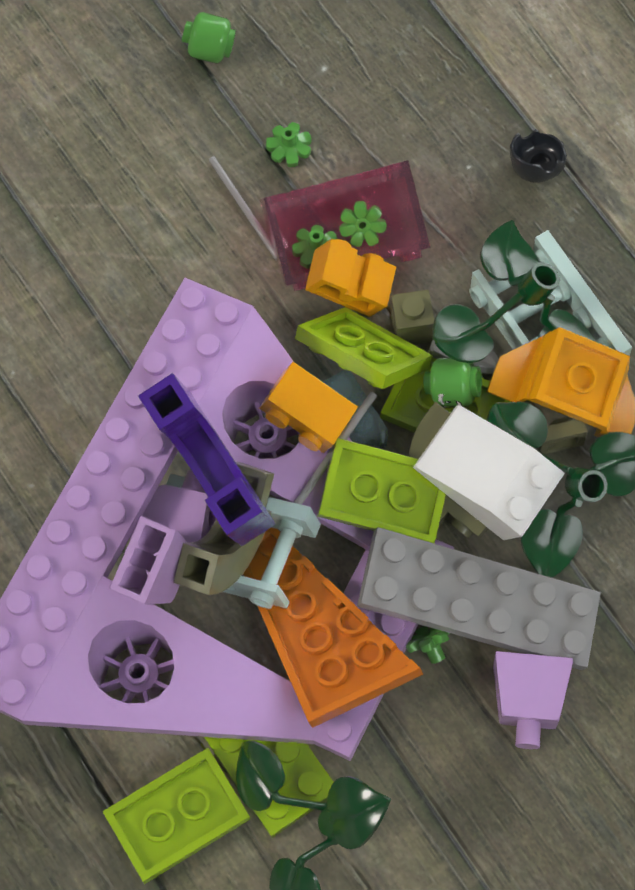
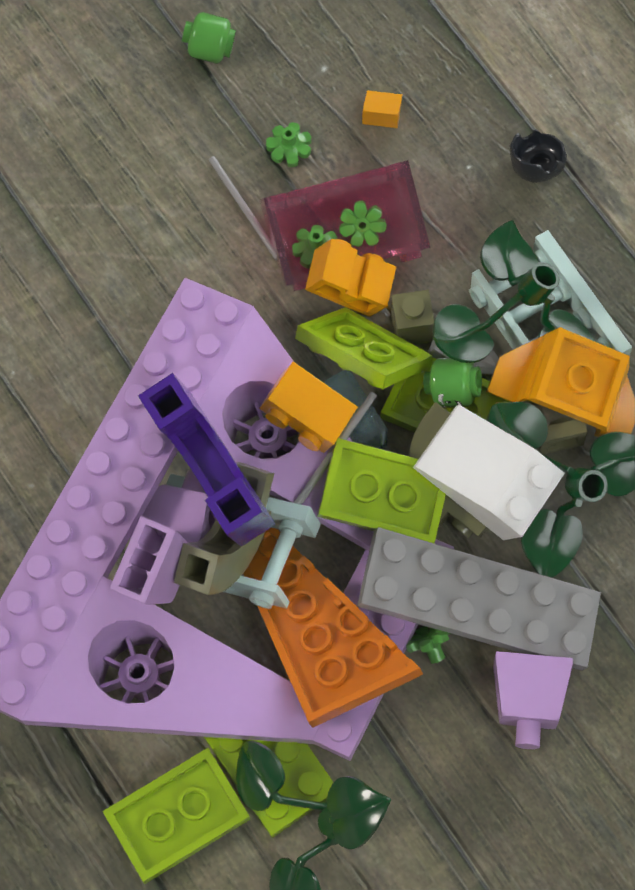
none -> light orange slope [362,90,403,128]

